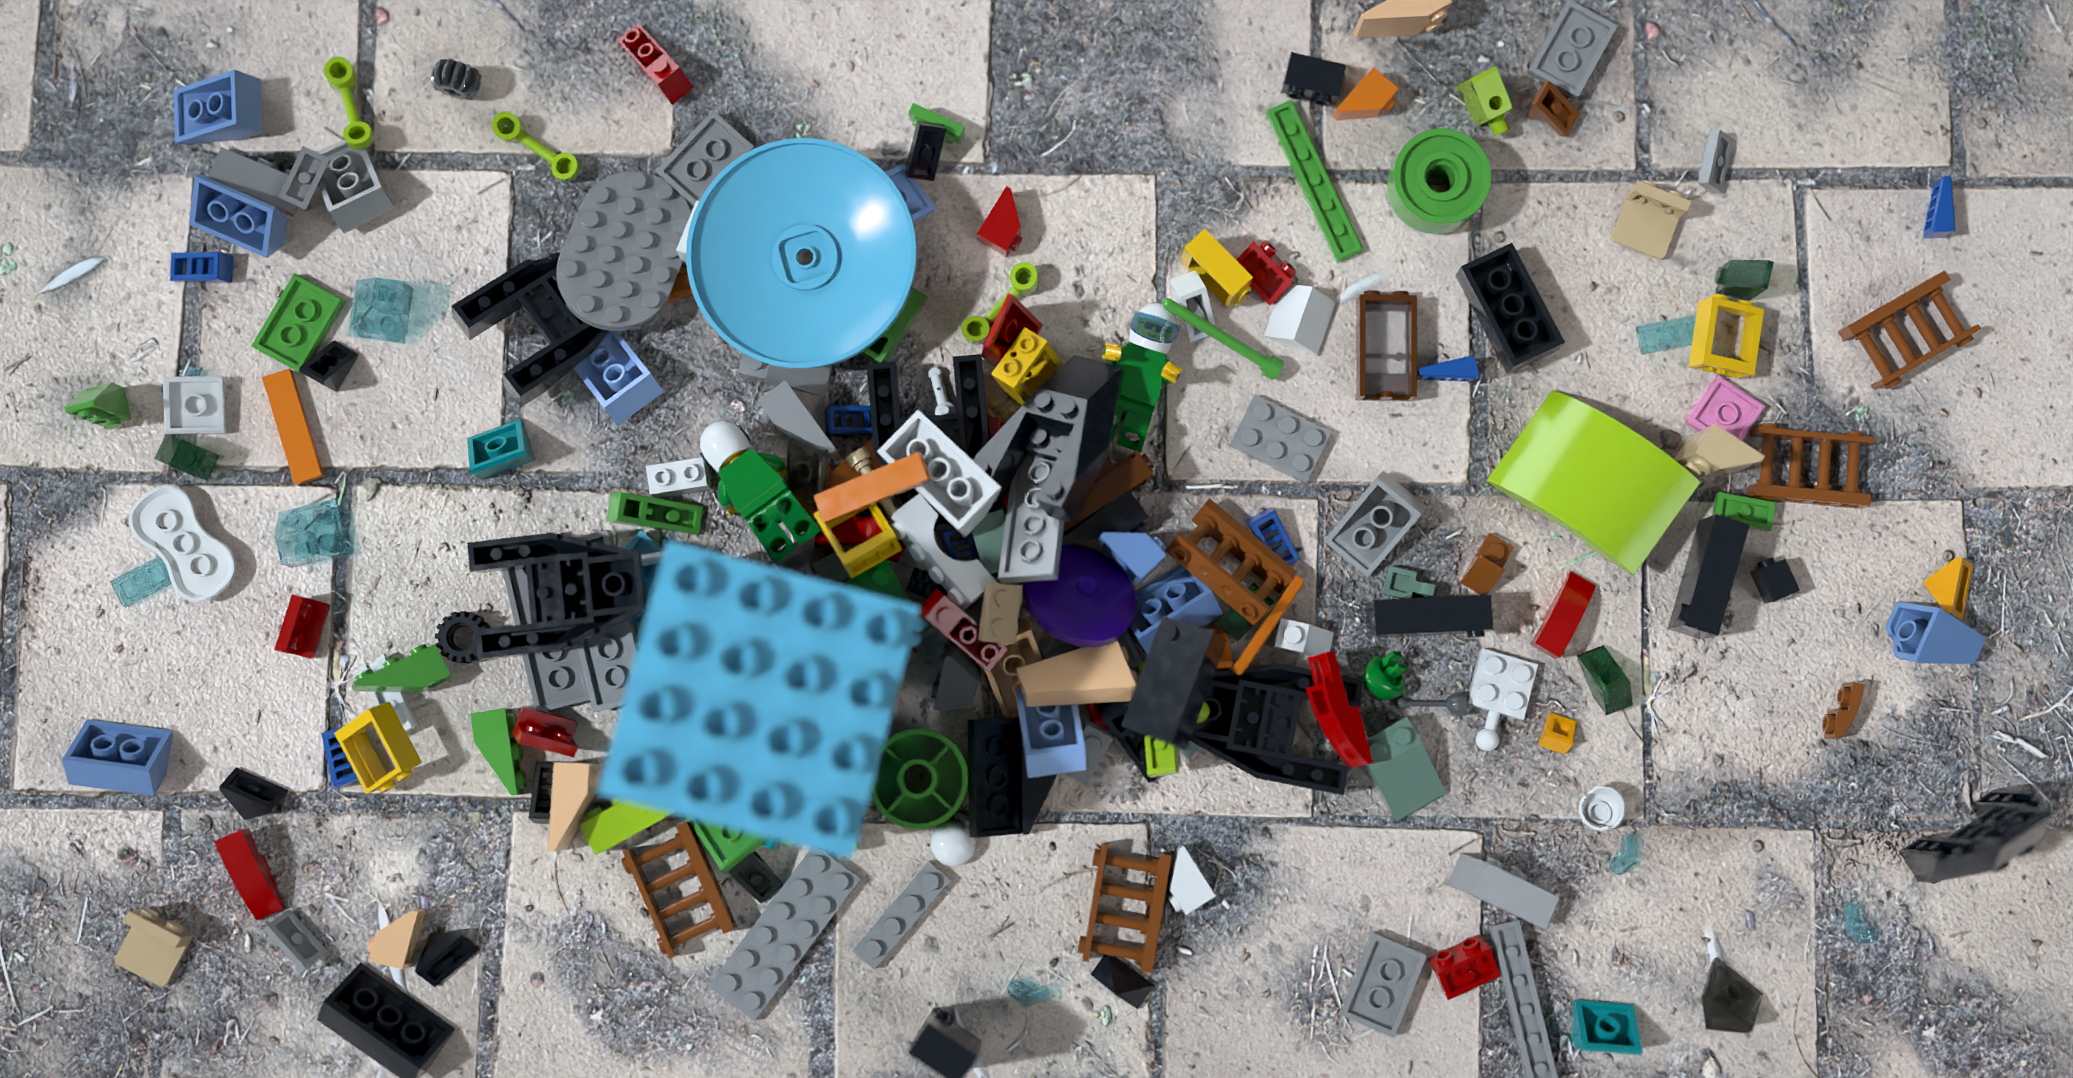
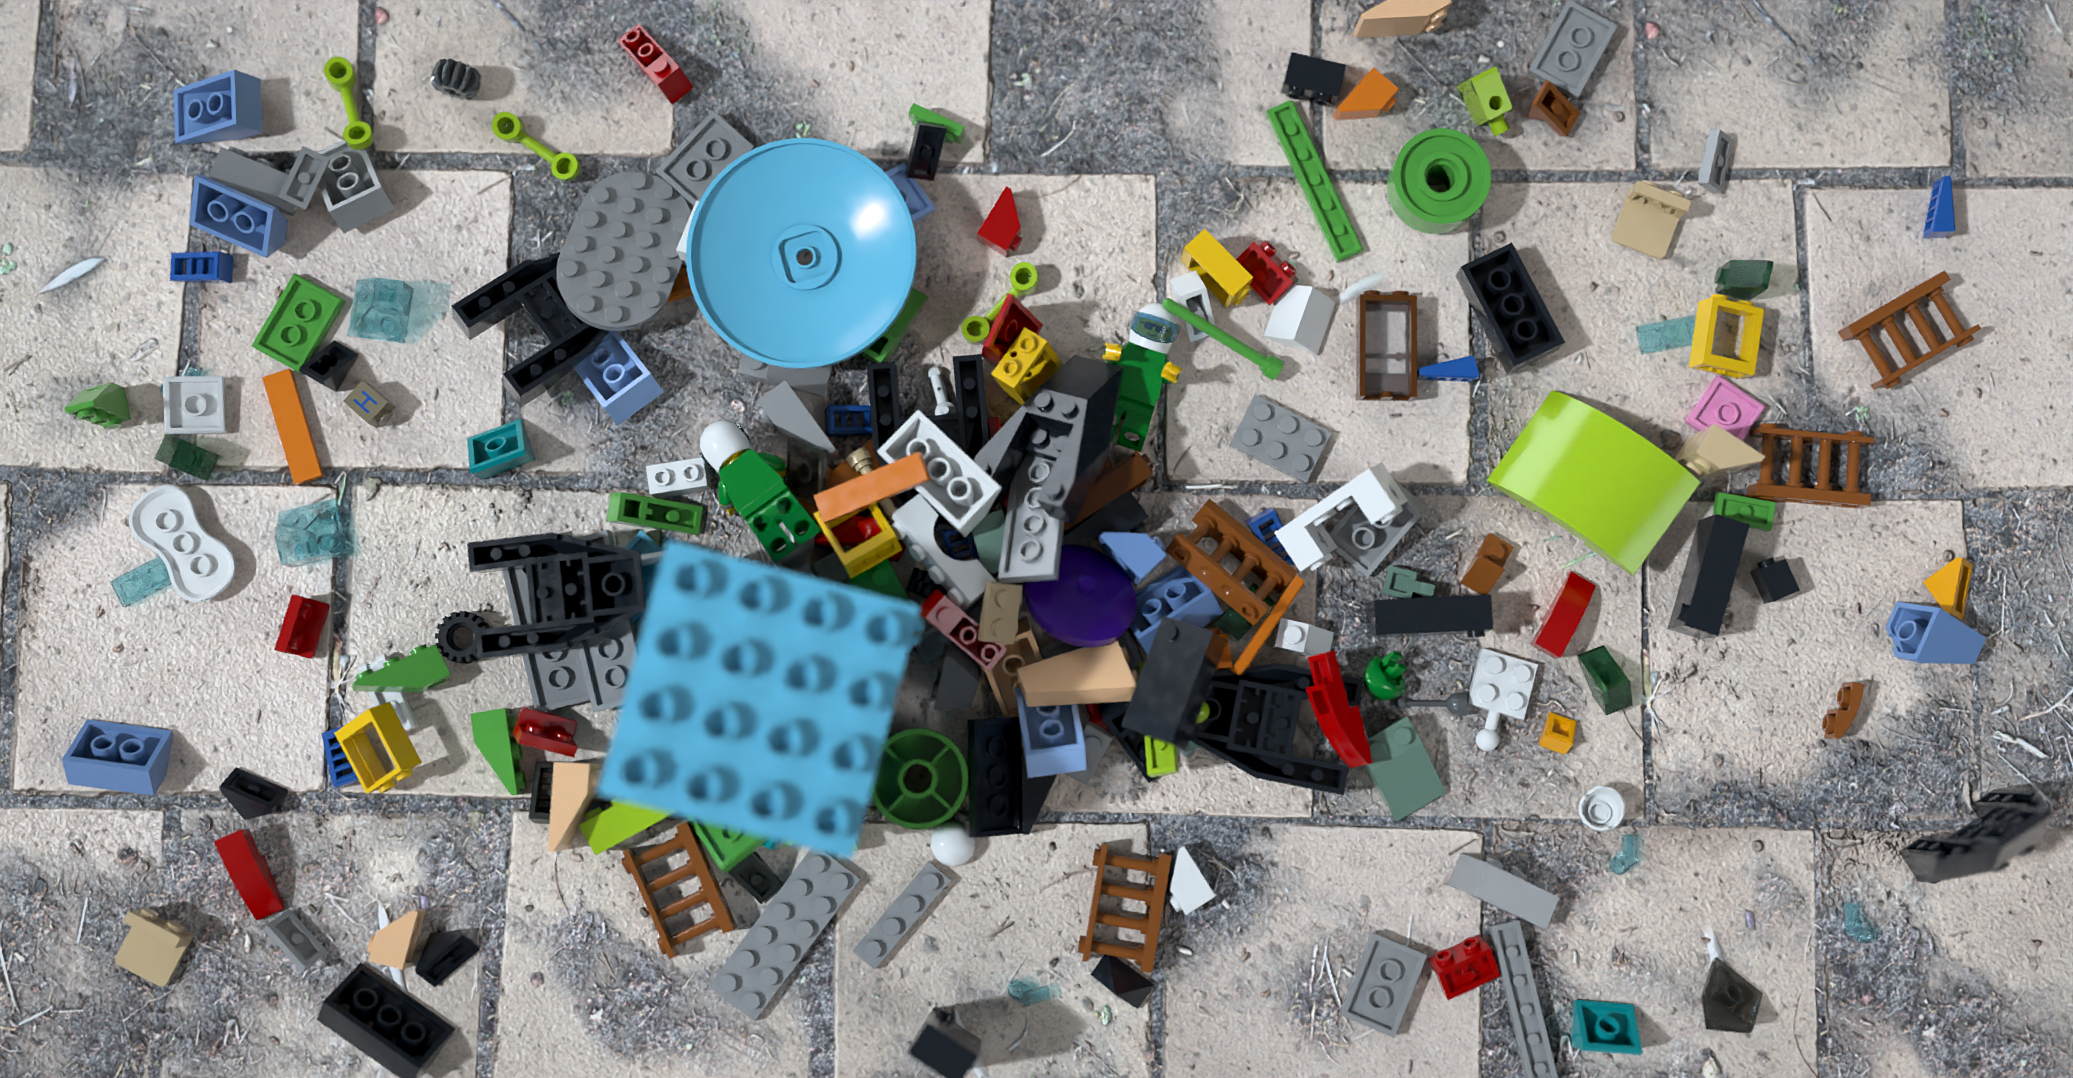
none -> dark tan brick [343,380,396,428]
none -> white plate [1275,462,1408,572]

